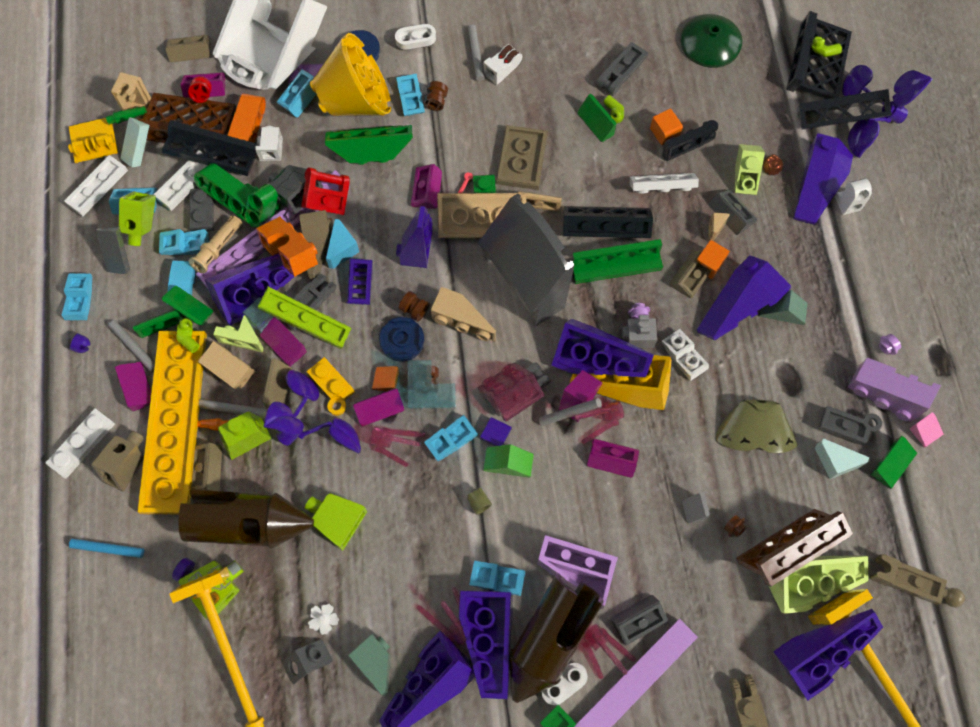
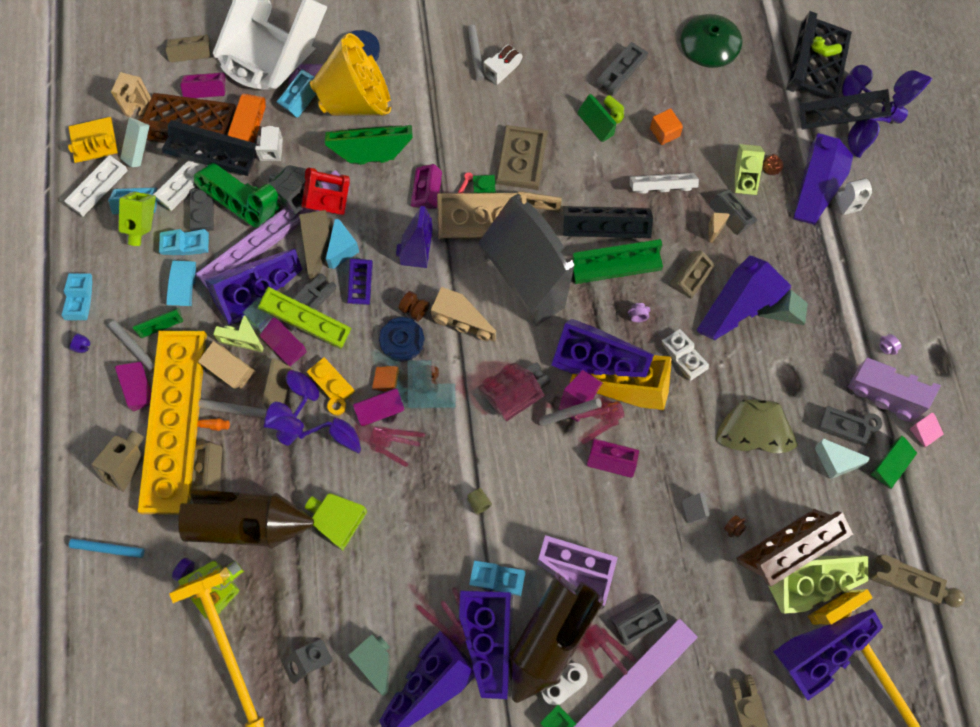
white plate [46,408,115,479] -> none
dark grey slope [96,226,130,274] -> none
green animal [106,106,147,125] -> none
green slope [161,286,213,325] -> none
lime arm [176,319,200,353] -> none
red wheel [188,76,212,103] -> none
tan pin [189,215,242,274] -> none
lime torso [218,411,272,460] -> none
orange arch [256,216,318,277] -> none
white plant [308,604,339,635] -> none
white plate [395,24,436,50] -> none
medium azure slope [396,74,425,116] -> none
reddish brown wheel [423,81,448,111] -> none
medium azure slope [424,415,479,461] -> none
dark purple tile [480,417,512,446] -> none
bright green slope [483,444,534,478] -> none
light grey brick [622,315,657,348] -> none
black hinge [662,120,719,161] -> none
orange panel [697,240,730,280] -> none

